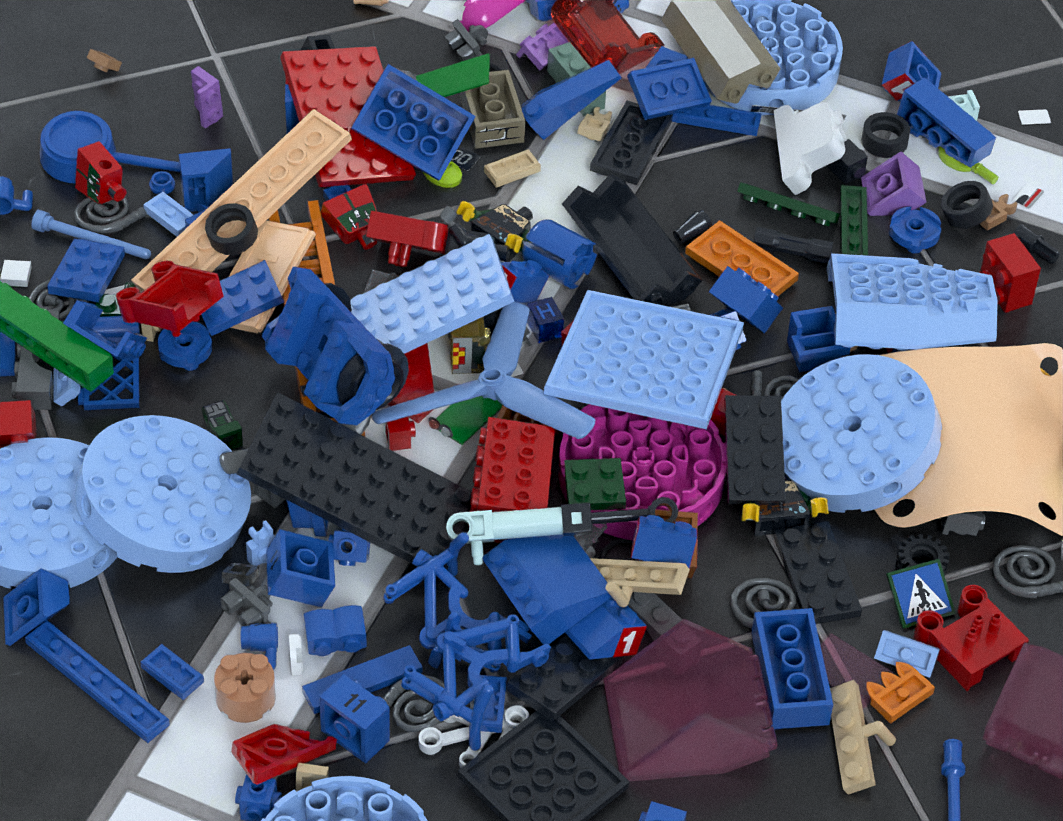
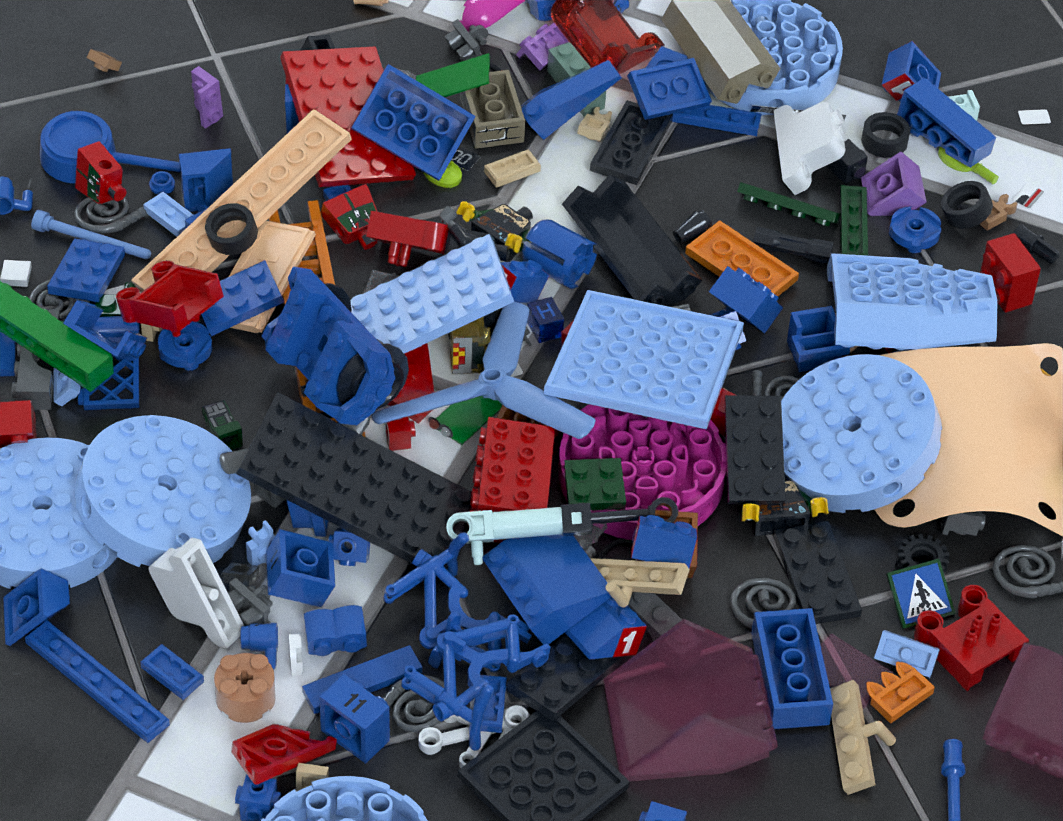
none -> white brick [149,538,244,649]

